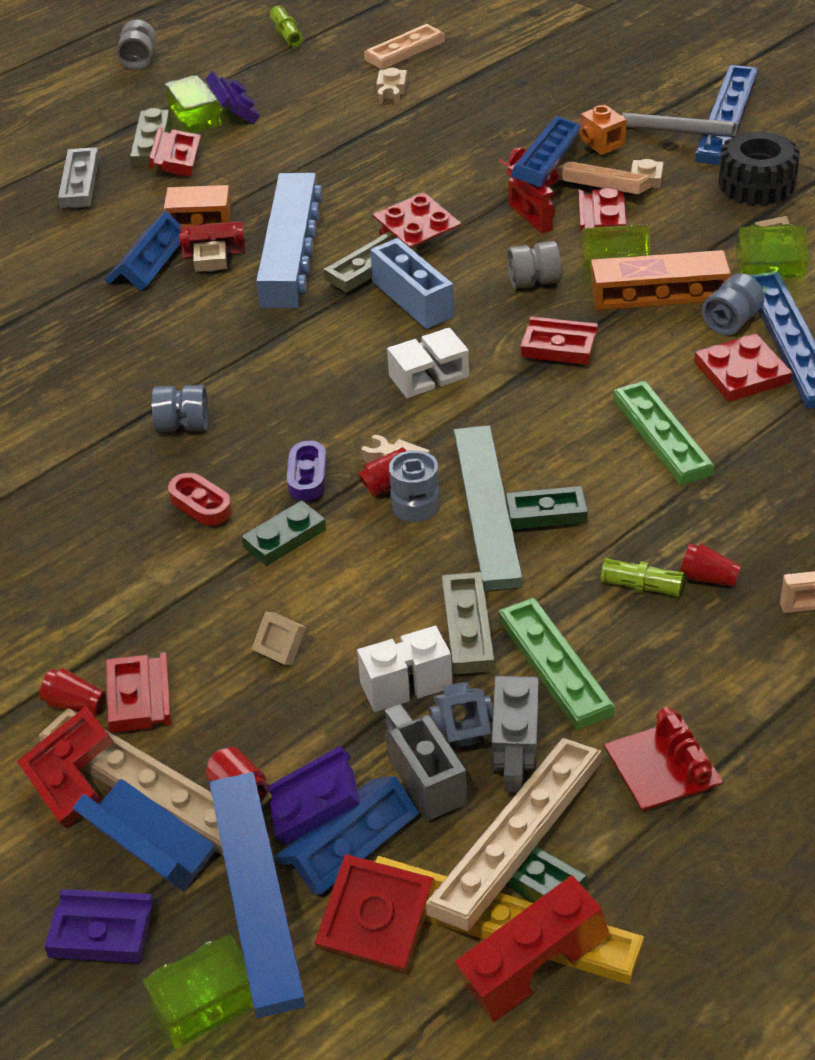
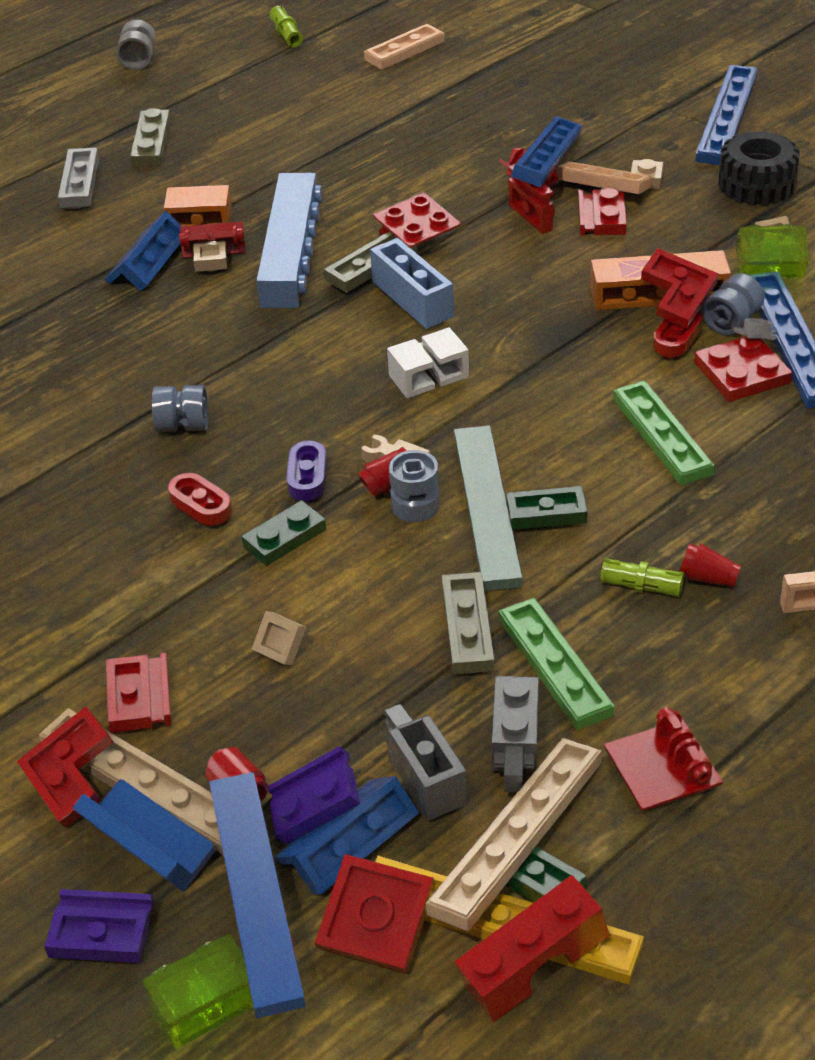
red cone [39,668,106,715] -> none
plate [148,127,201,176] -> none
clear neon green brick [165,75,222,133] -> none
dark purple plate [205,71,260,125] -> none
white piece [357,626,452,712] -> none
tan plate [376,68,408,104] -> none
sand blue brick [429,682,493,747] -> none
light grey wheel [507,240,562,290] -> none
red plate [521,316,598,365] -> none
orange brick [579,104,627,155] -> none
clear neon green brick [580,224,651,267] -> none
light grey piece [621,112,737,137] -> none
none -> red plate [641,248,719,328]
none -> red plate [653,311,702,358]
none -> light grey plate [733,318,777,340]

